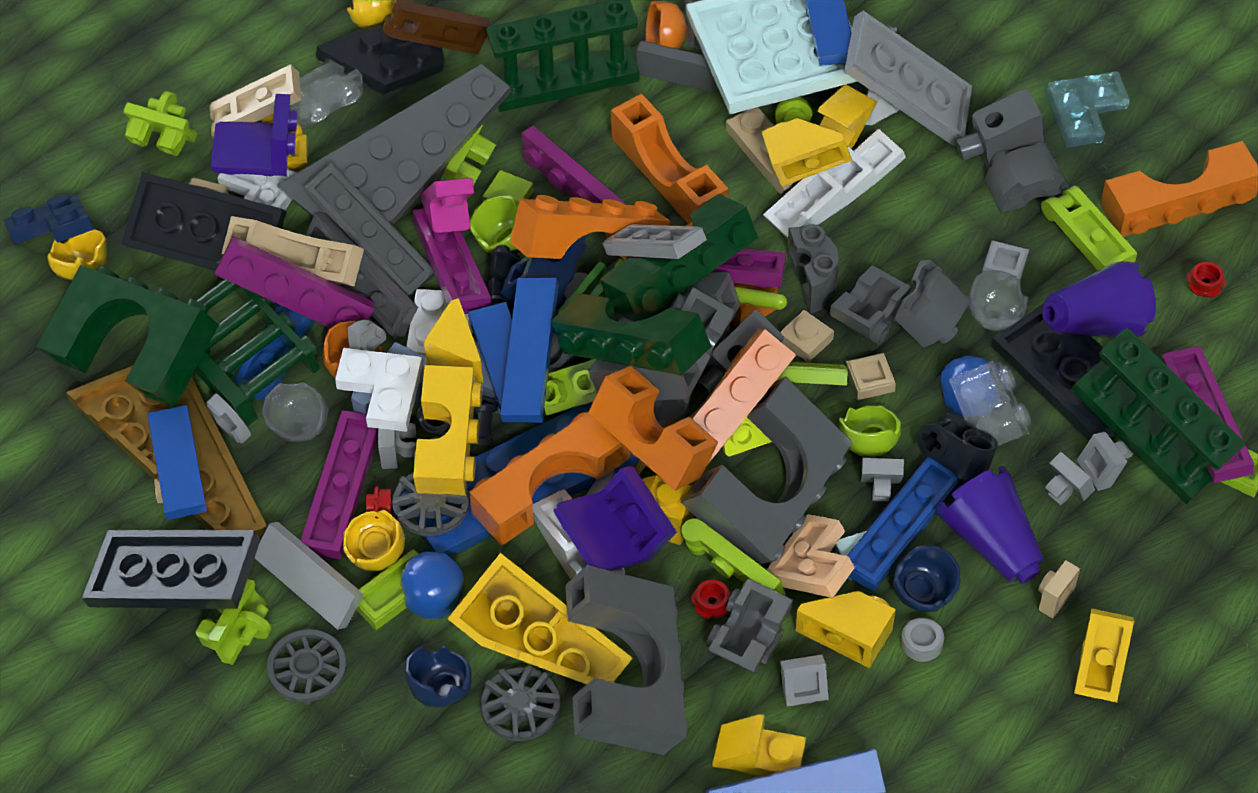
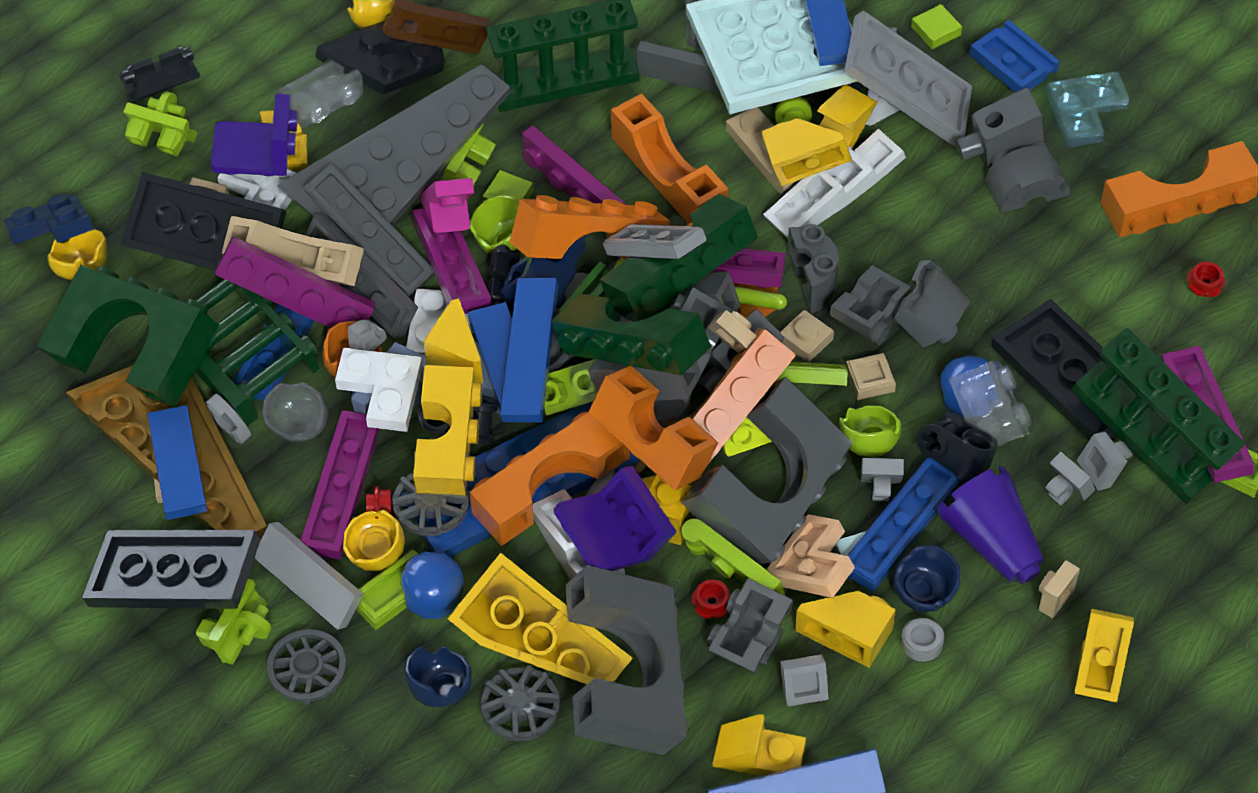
tan plate [210,64,302,139] -> none
light grey tile [378,423,417,469] -> none
orange hair [646,1,687,49] -> none
clear hair [968,270,1028,331] -> none
light grey tile [982,240,1029,287] -> none
lime plate [1041,185,1137,271] -> none
dark purple cone [1042,261,1156,338] -> none
none -> black hinge [119,45,200,103]
none -> tan plate [707,310,757,353]
none -> lime tile [911,4,962,49]
none -> blue plate [969,20,1060,93]

